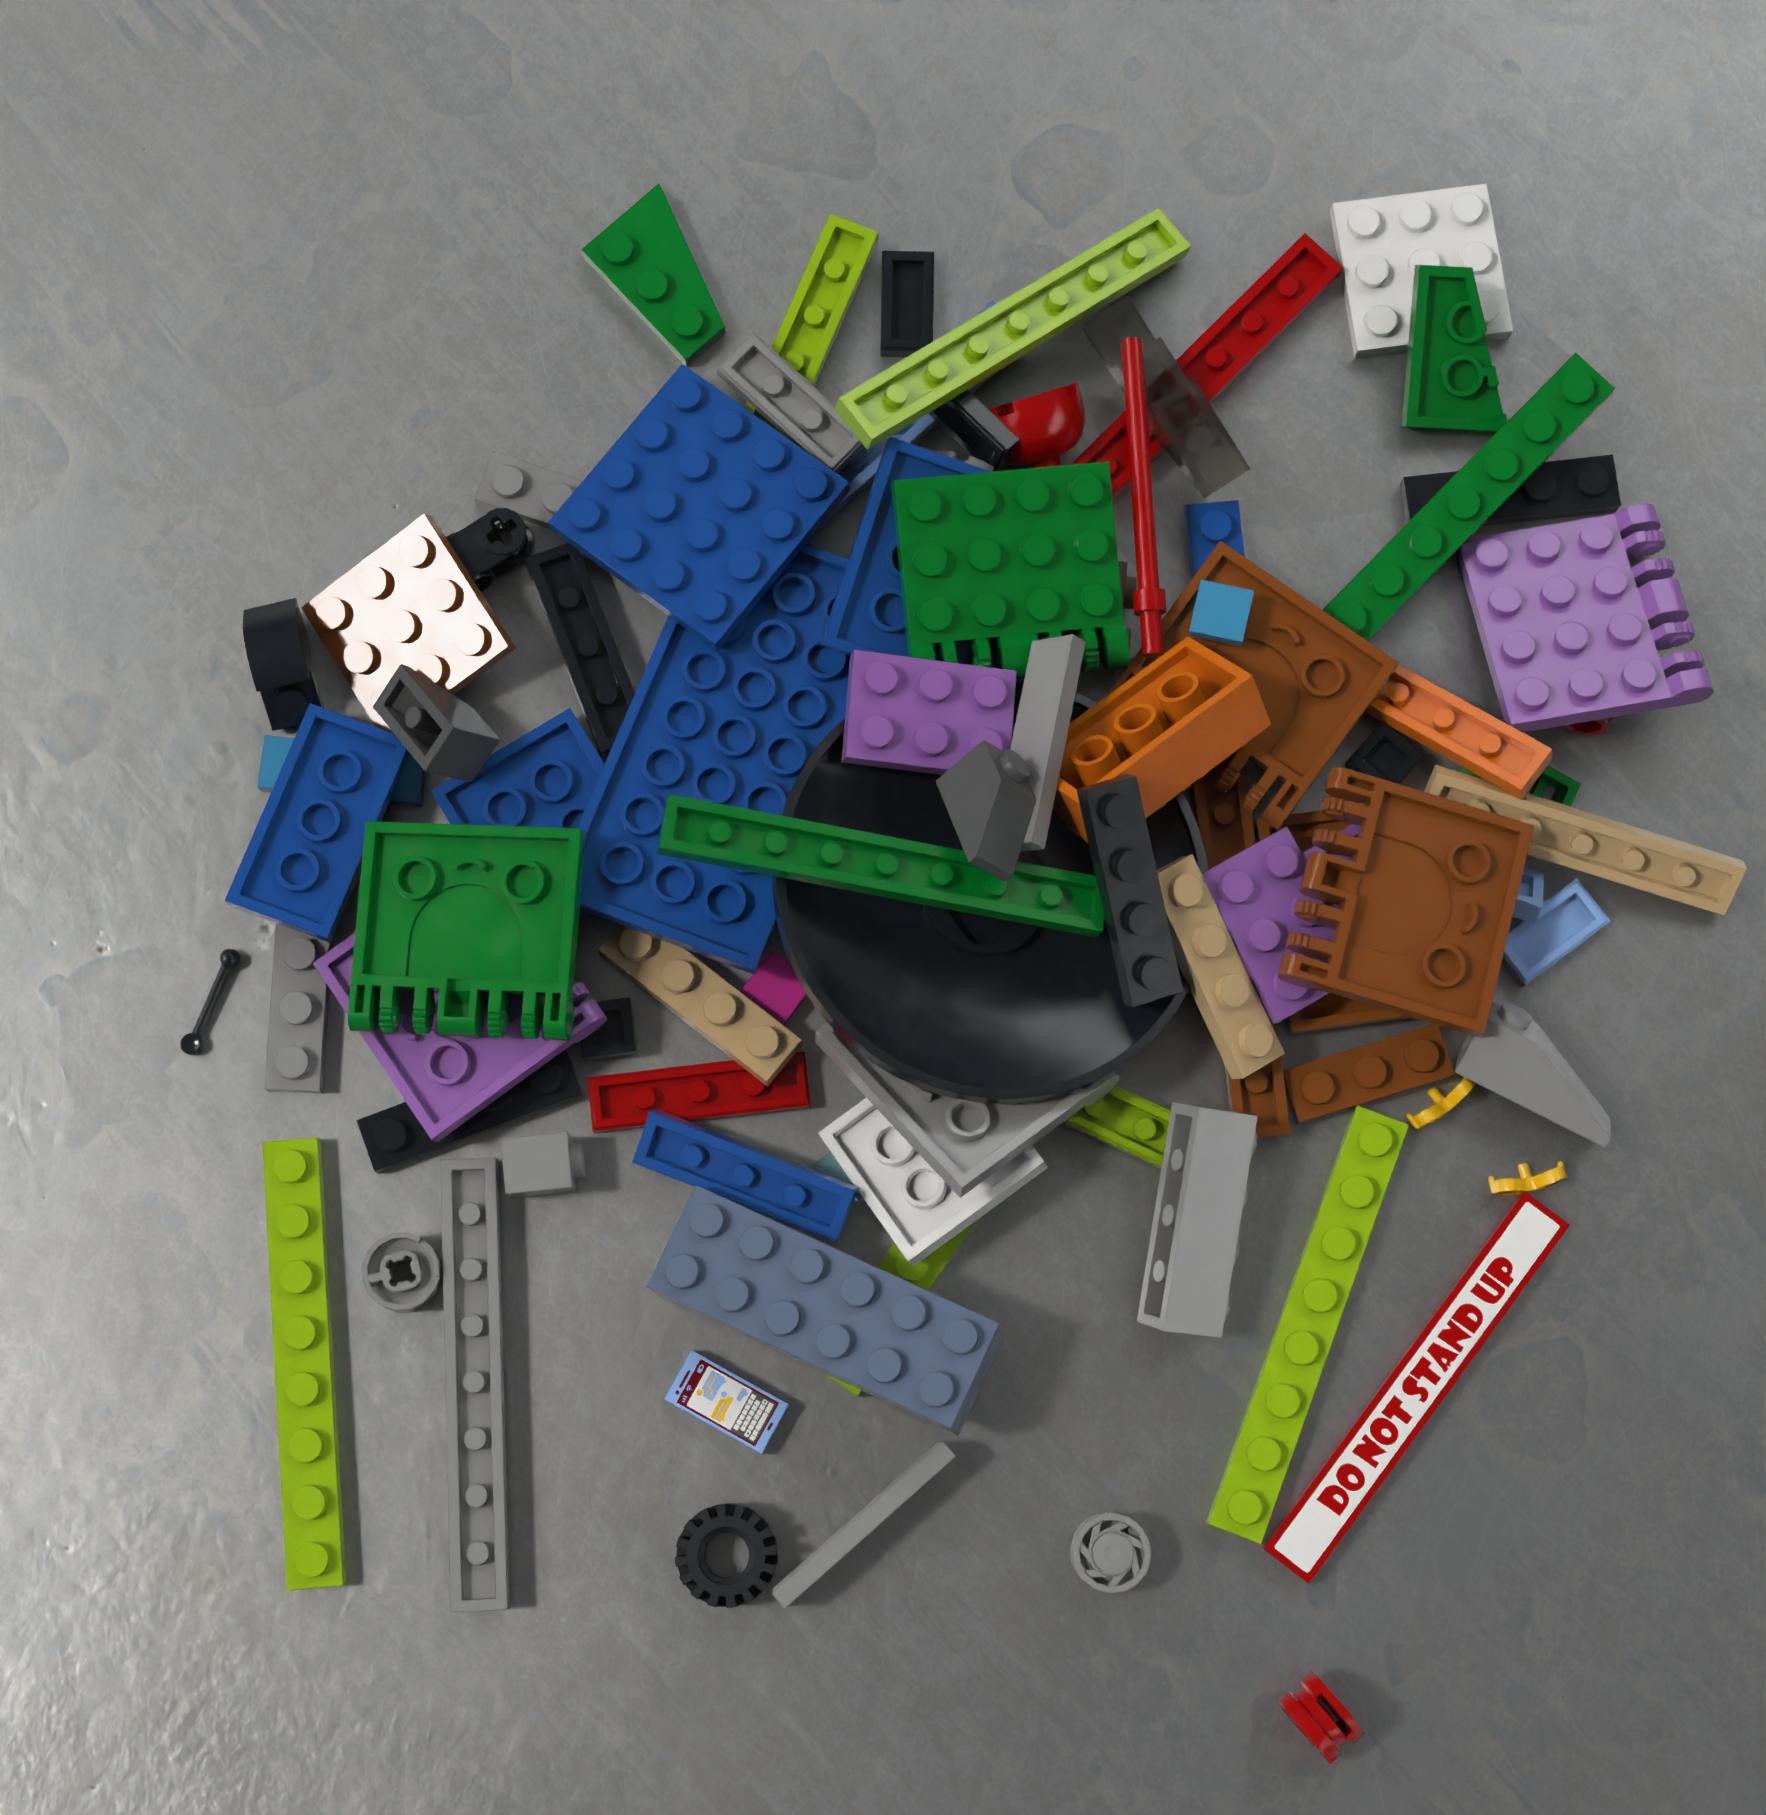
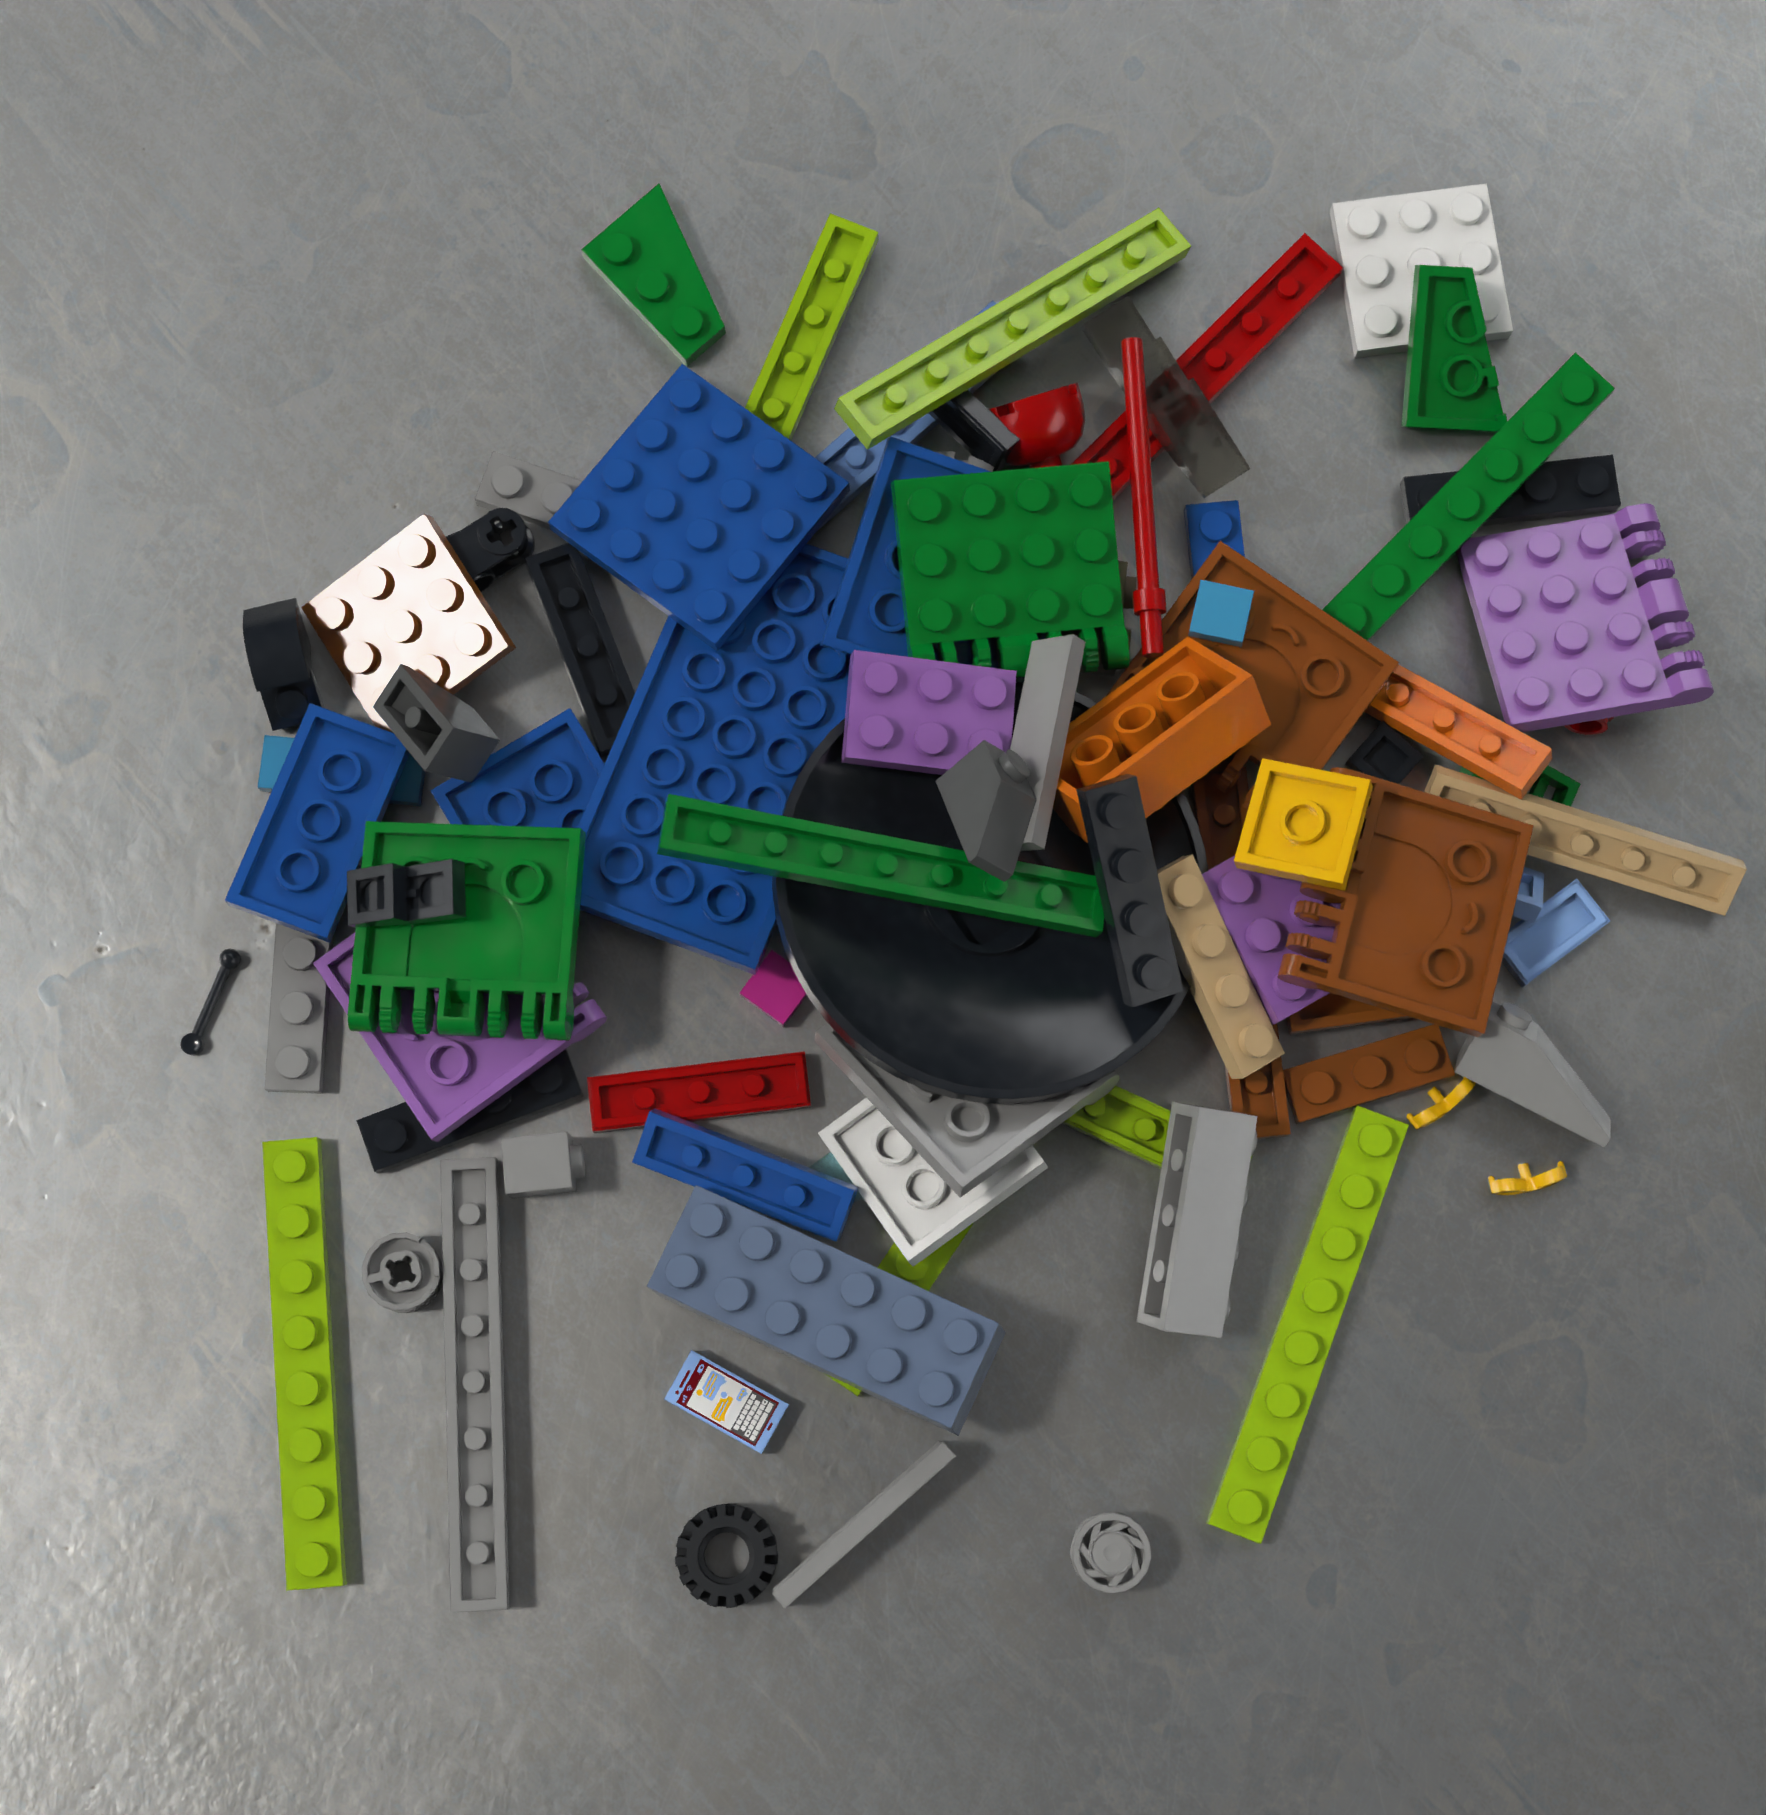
black plate [576,997,638,1061] -> none
tan plate [598,925,802,1087] -> none
light grey tile [717,332,865,474] -> none
black tile [880,251,934,357] -> none
tile [1262,1191,1570,1584] -> none
red wheel [1277,1671,1365,1764] -> none
none -> black slope [347,859,466,927]
none -> yellow plate [1234,758,1373,891]

